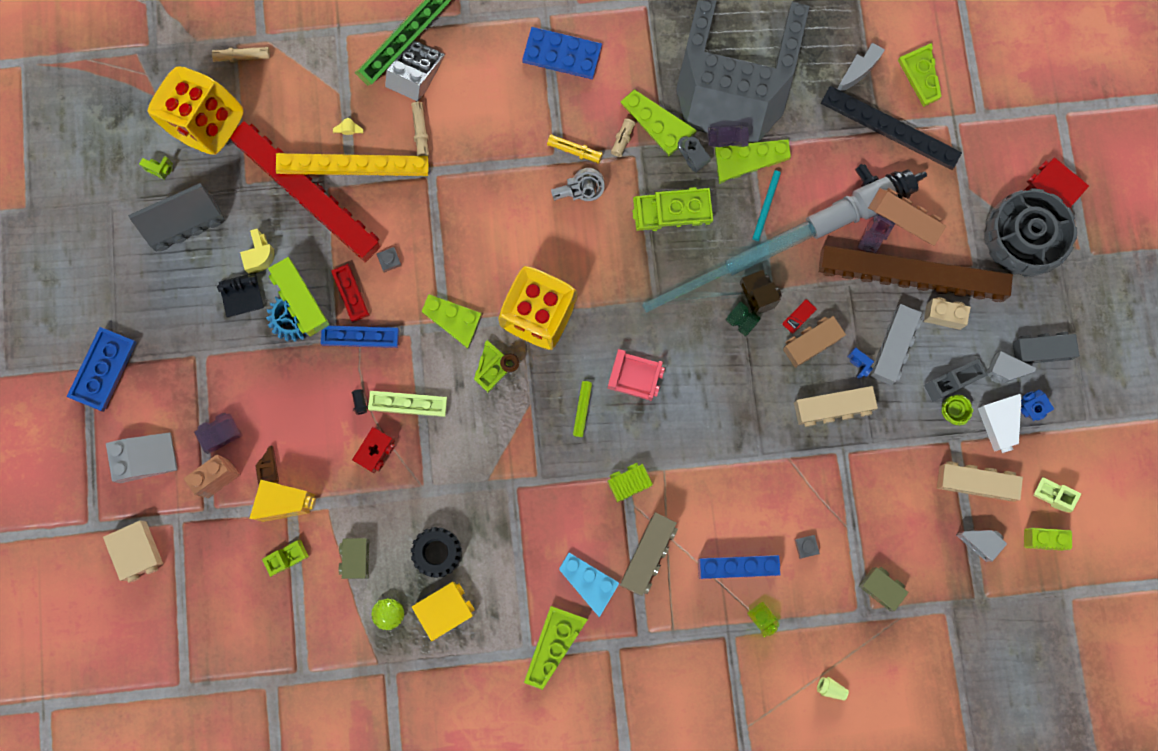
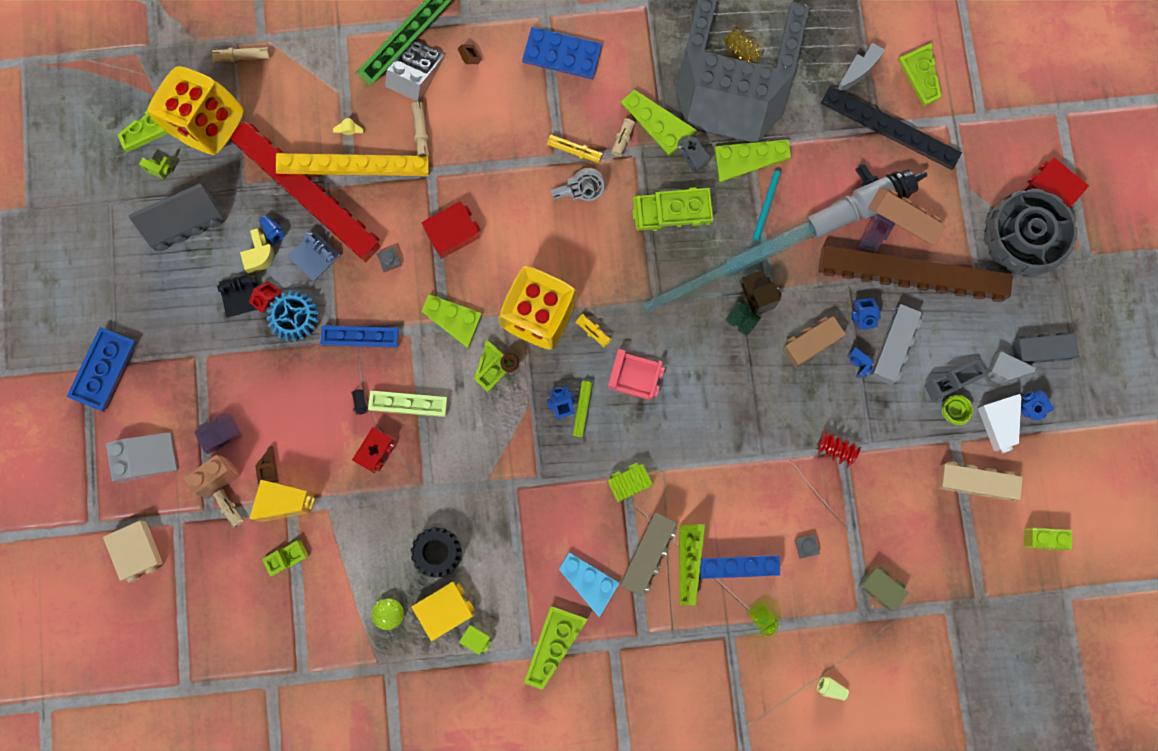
lime brick [268,257,330,337] -> none
red tile [331,264,370,323] -> none
olive brick [338,538,369,579] -> none
clear purple brick [708,125,749,147] -> none
red sticker [782,299,817,334] -> none
tan brick [794,386,878,427] -> none
tan brick [923,297,971,330] -> none
light grey slope [956,530,1007,562] -> none
yellowish green brick [1033,477,1081,512] -> none
none -> lime wing [118,111,169,153]
none -> tan pin [212,489,244,528]
none -> red bracket [249,281,282,313]
none -> blue cone [259,215,284,243]
none -> sand blue hinge [288,230,341,281]
none -> red brick [421,201,481,259]
none -> reddish brown plate [458,44,482,64]
none -> lime brick [459,625,492,655]
none -> blue brick [547,386,576,419]
none -> yellow pin [575,314,611,348]
none -> lime wing [679,524,705,605]
none -> clear yellow piece [724,26,765,63]
none -> red piece [817,430,861,468]
none -> blue brick [851,298,881,329]

